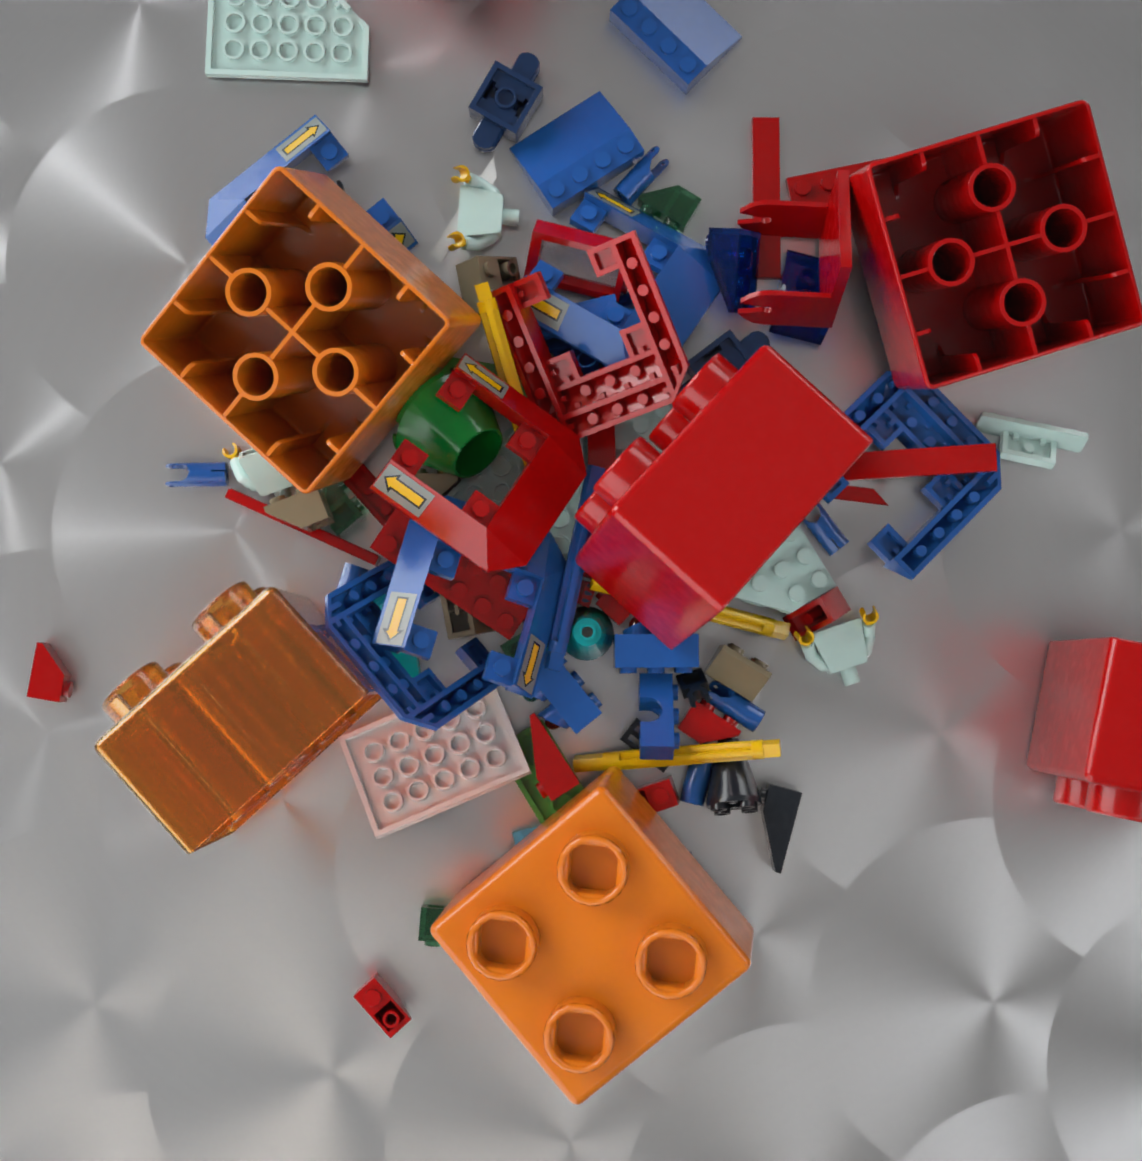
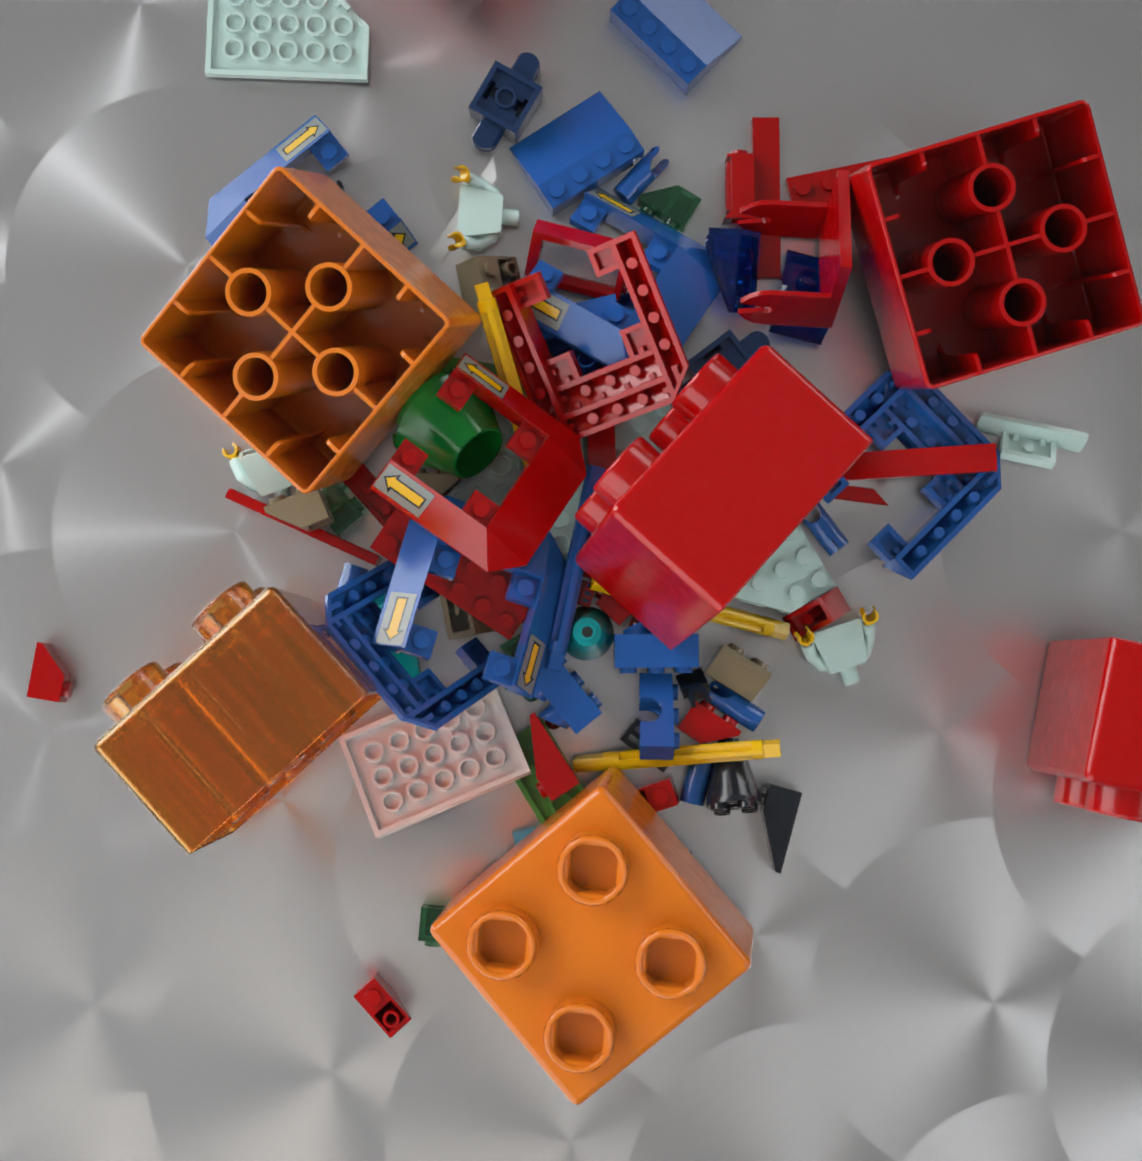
blue piece [165,462,229,487] -> none
none -> red window [722,150,755,225]

